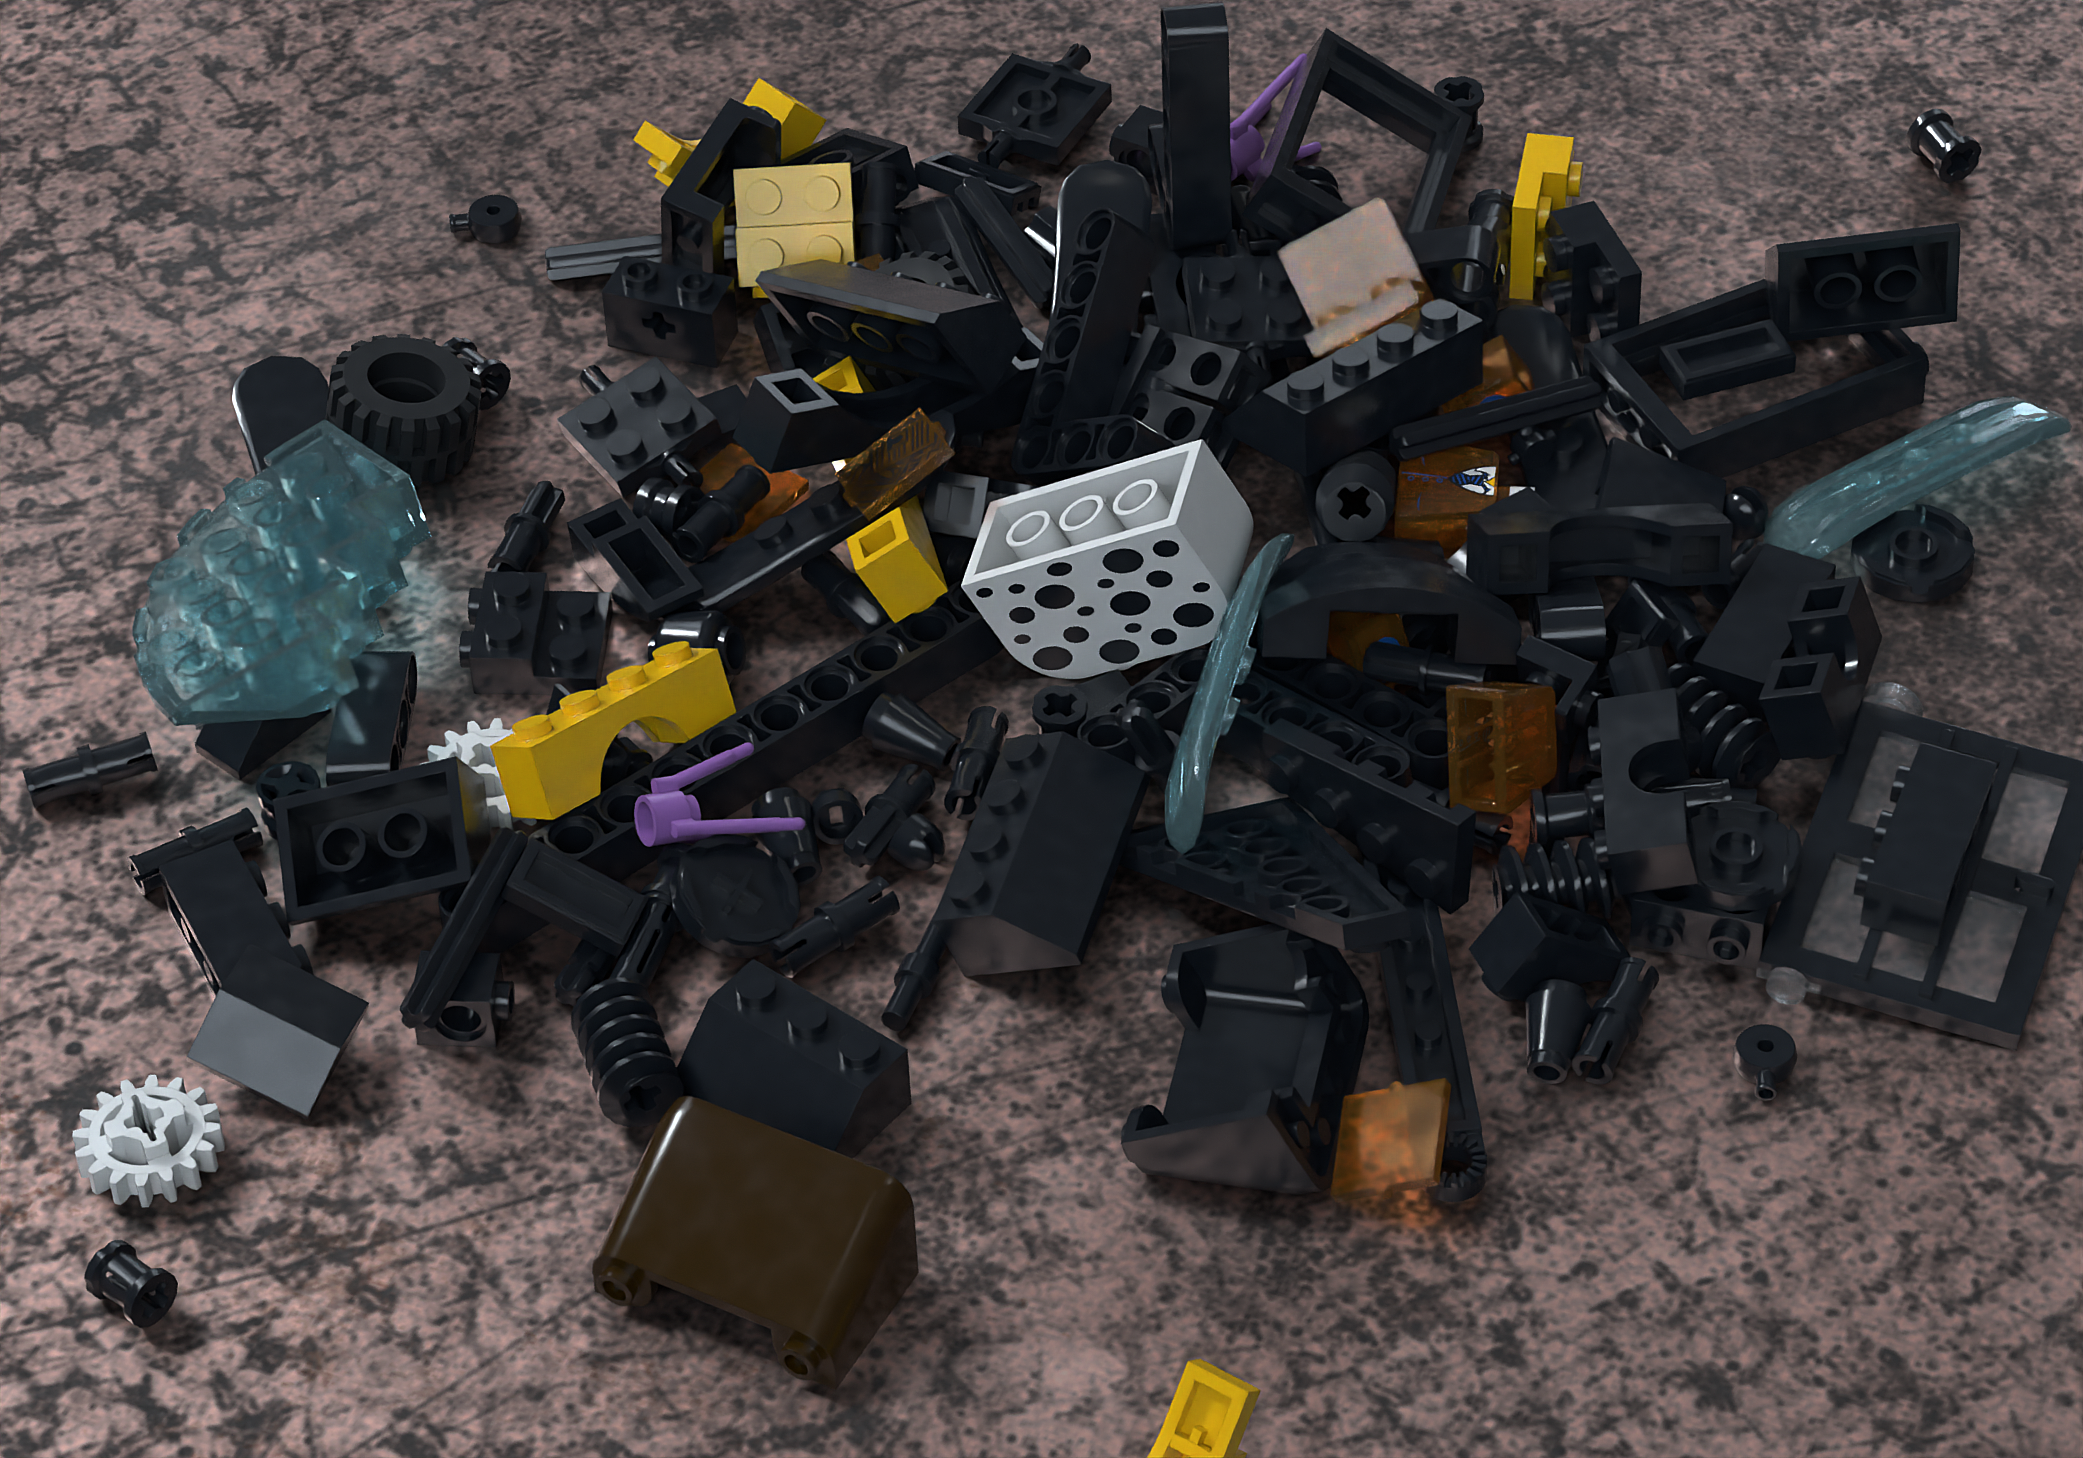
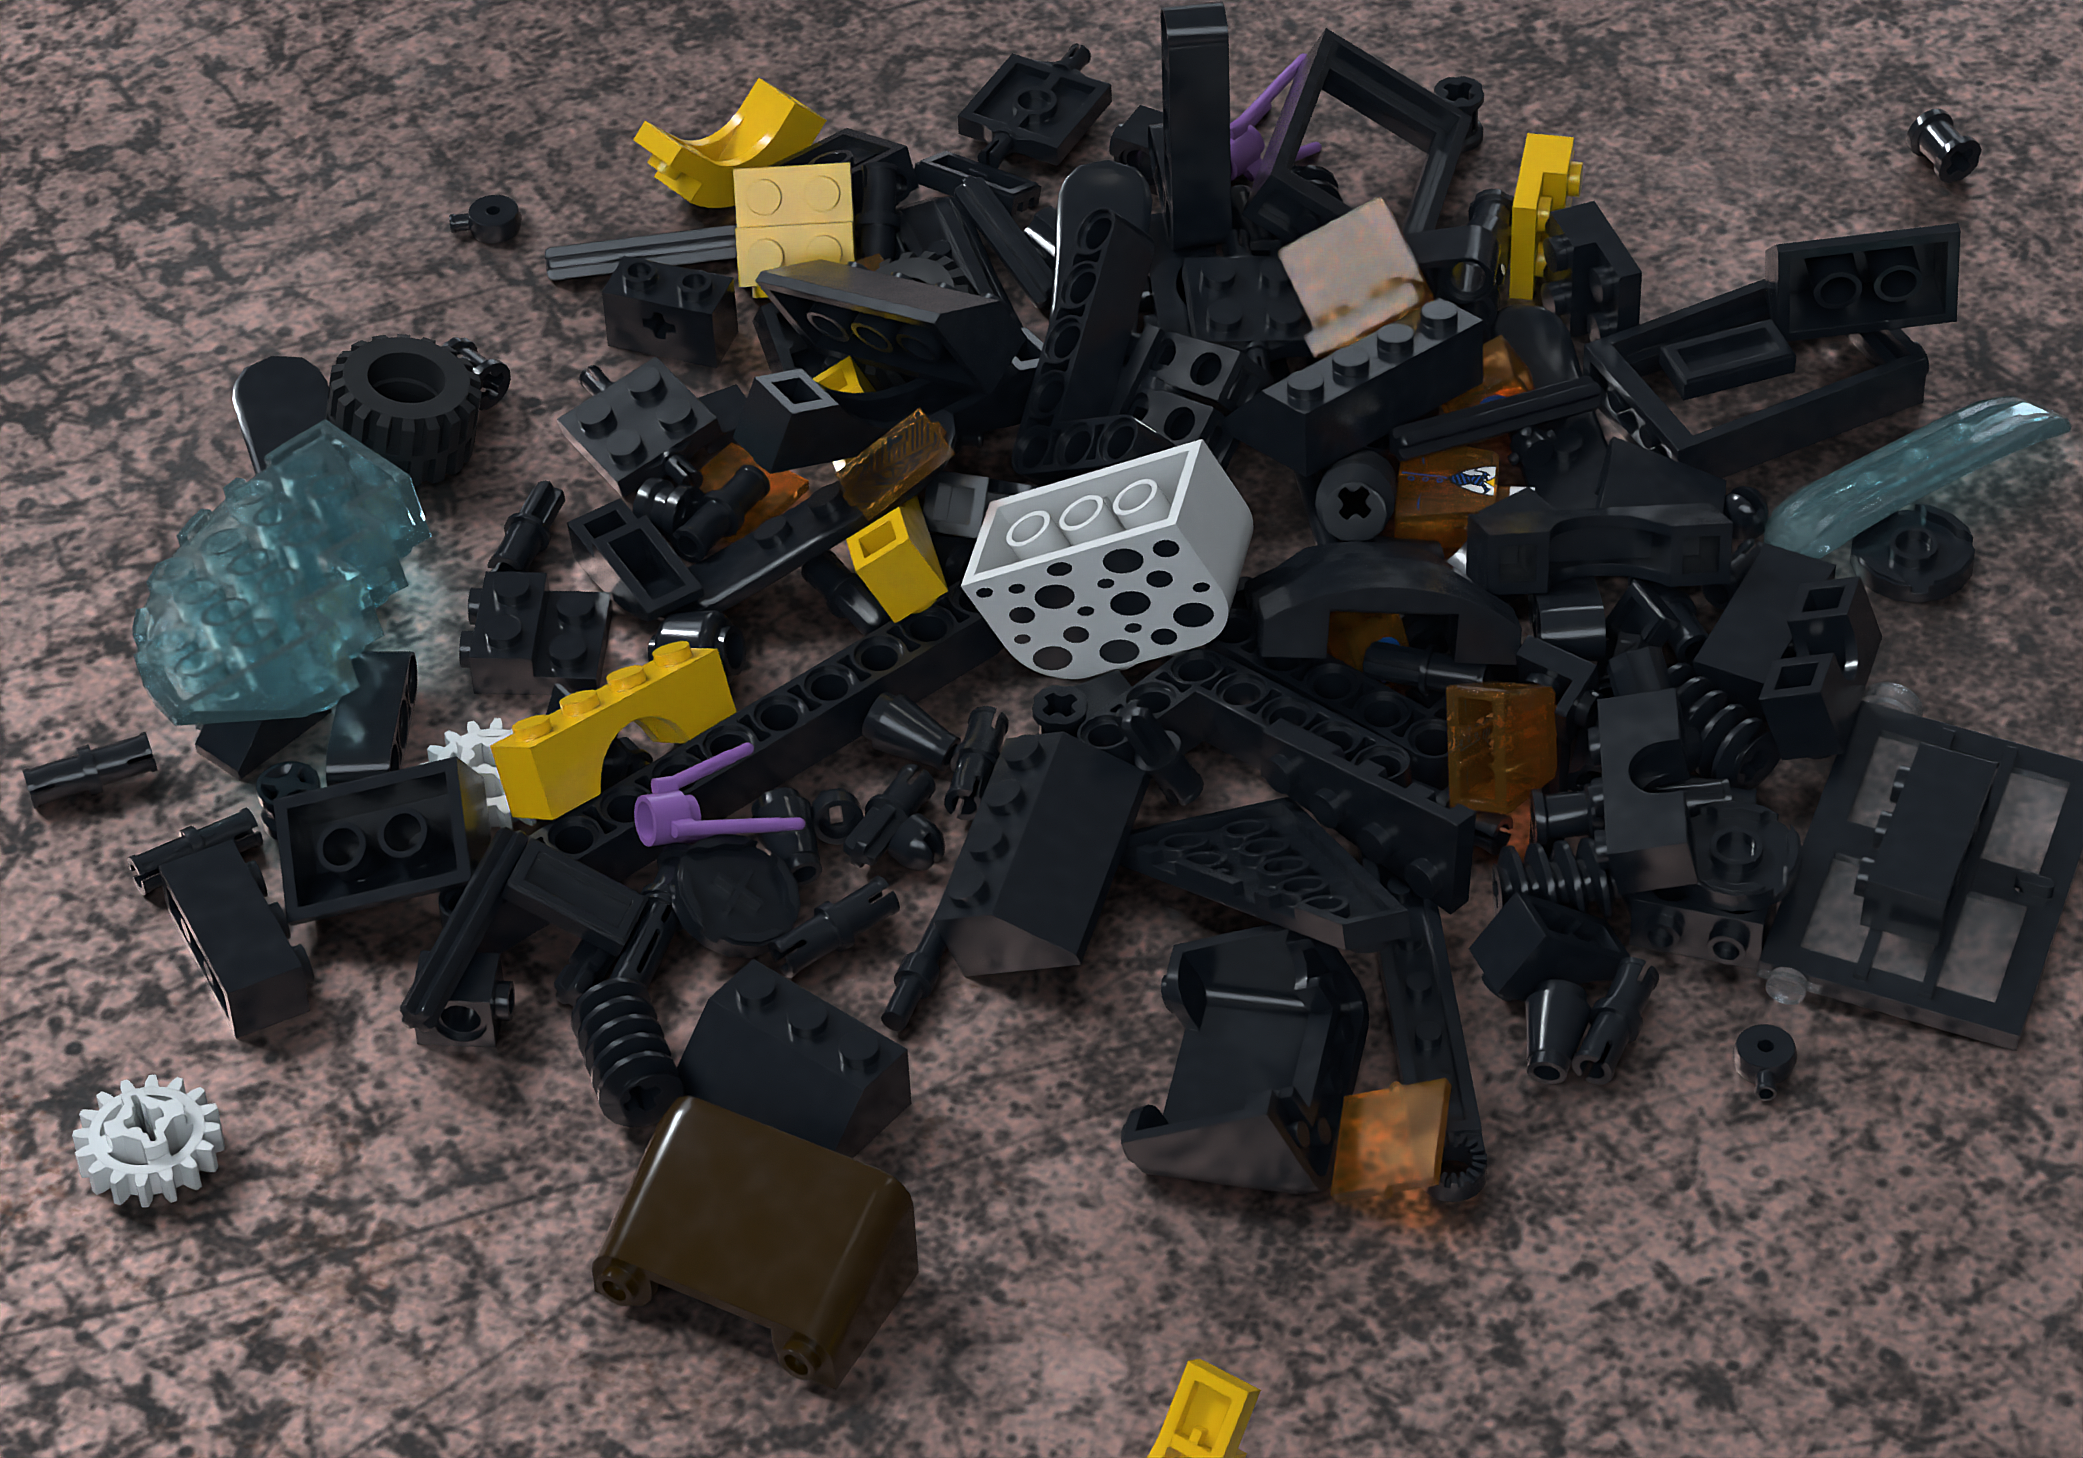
black bush [84,1240,178,1328] -> none
slope [186,944,369,1120] -> none
black panel [661,98,781,275] -> none
clear light blue piece [1165,533,1295,855] -> none

